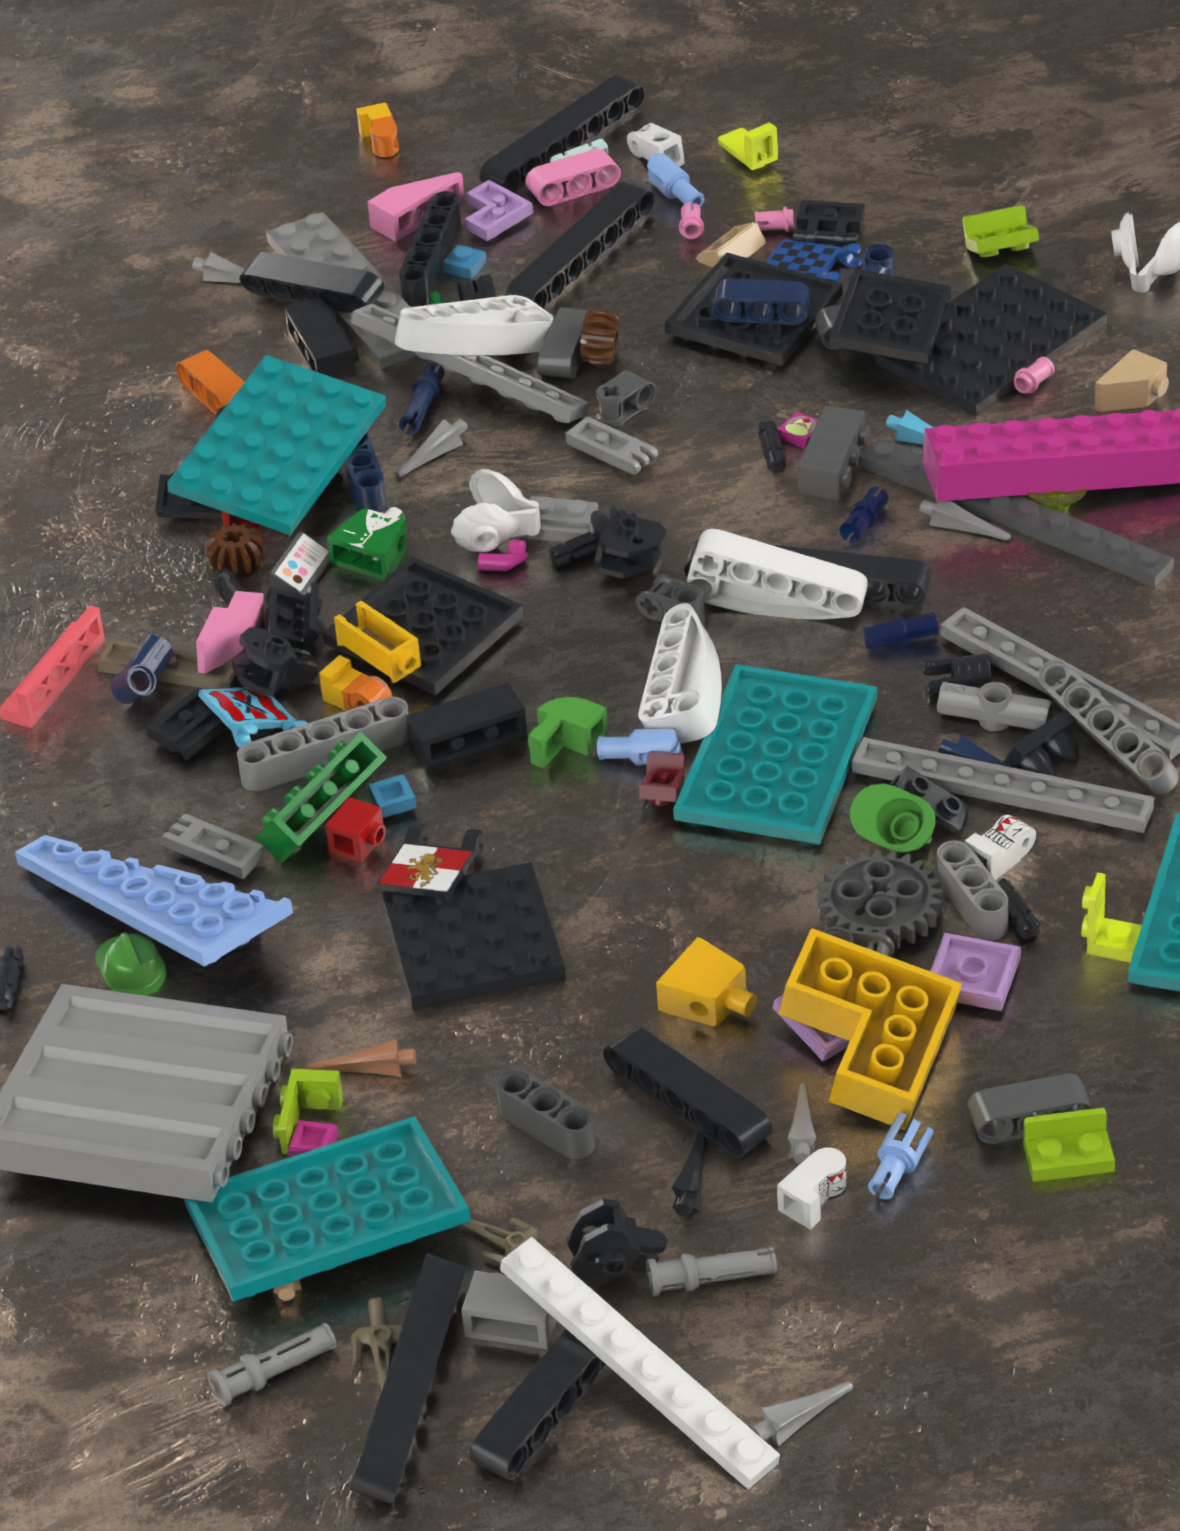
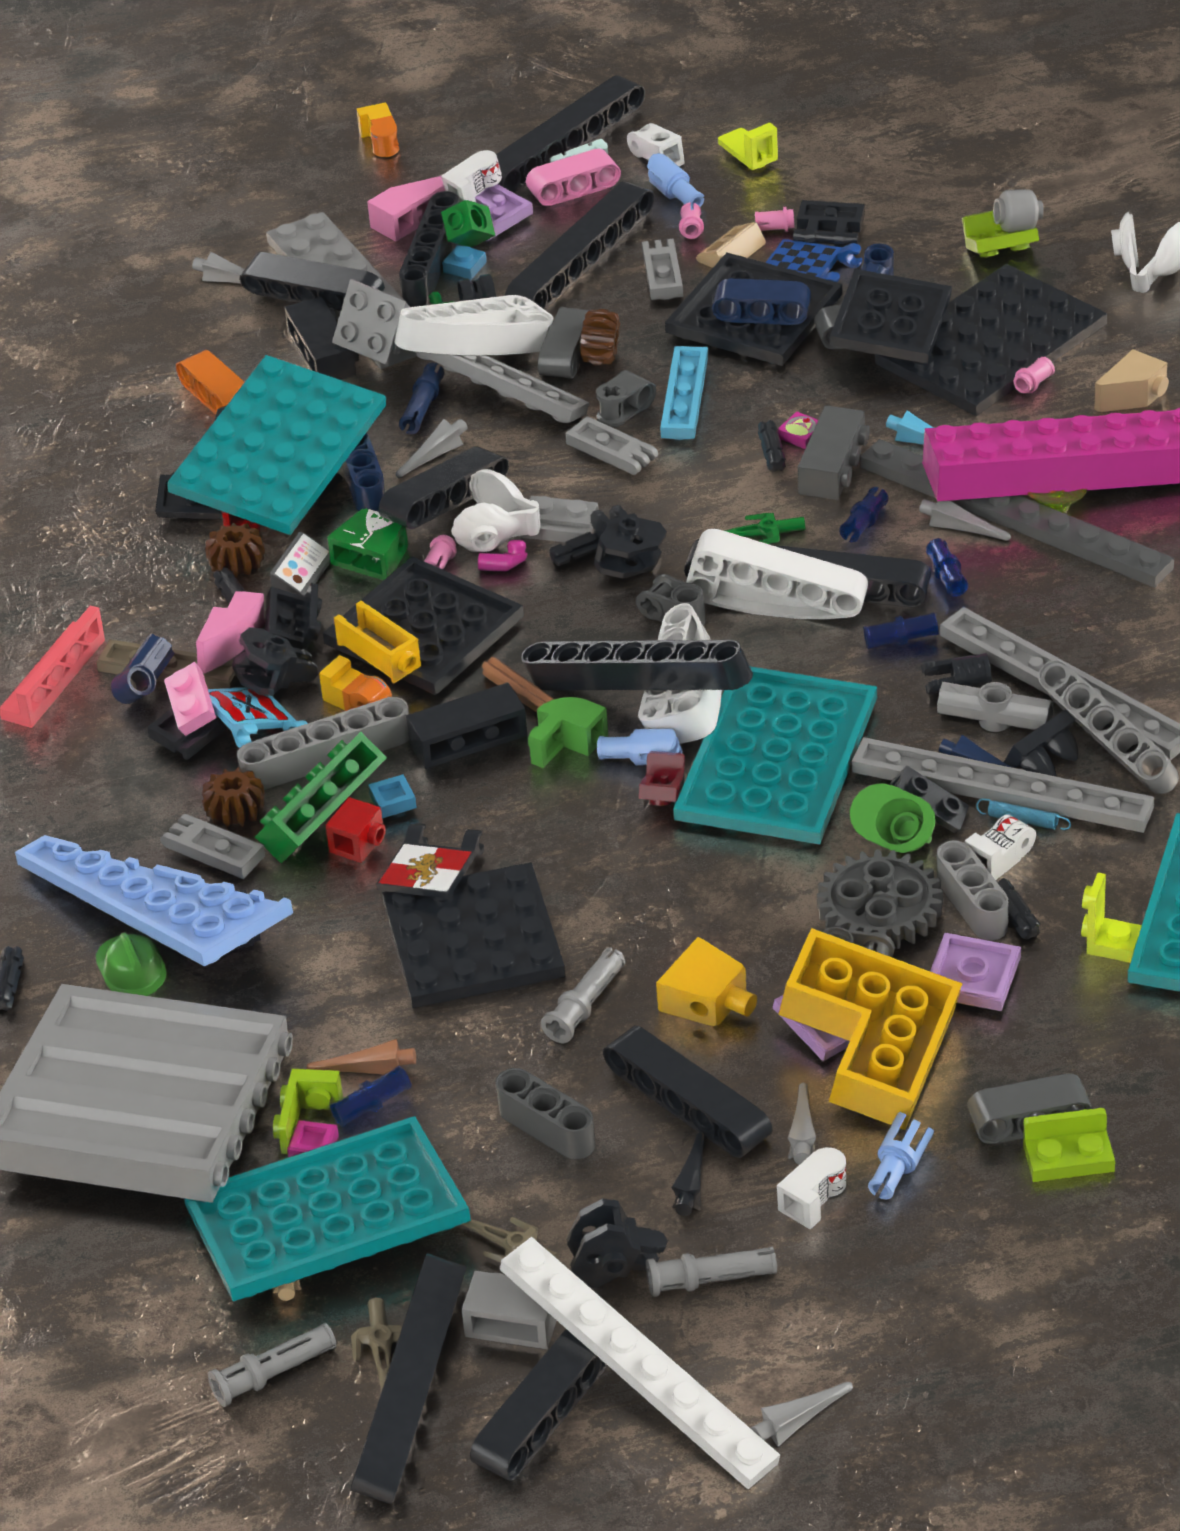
none -> bright pink plate [164,662,216,736]
none -> reddish brown gear [202,767,265,829]
none -> clear blue pin [330,1065,412,1127]
none -> light grey hinge [332,279,406,365]
none -> black beam [379,446,509,529]
none -> bright pink pin [424,535,457,570]
none -> white leg [441,150,502,203]
none -> green brick [441,200,496,248]
none -> nougat axle [482,657,554,713]
none -> black beam [521,640,753,690]
none -> light grey pin [541,947,626,1043]
none -> light grey hinge [641,238,683,300]
none -> medium azure plate [660,346,708,440]
none -> green piece [725,513,806,544]
none -> clear blue pin [926,538,968,597]
none -> medium azure piece [976,799,1071,830]
none -> light grey head [993,189,1043,232]

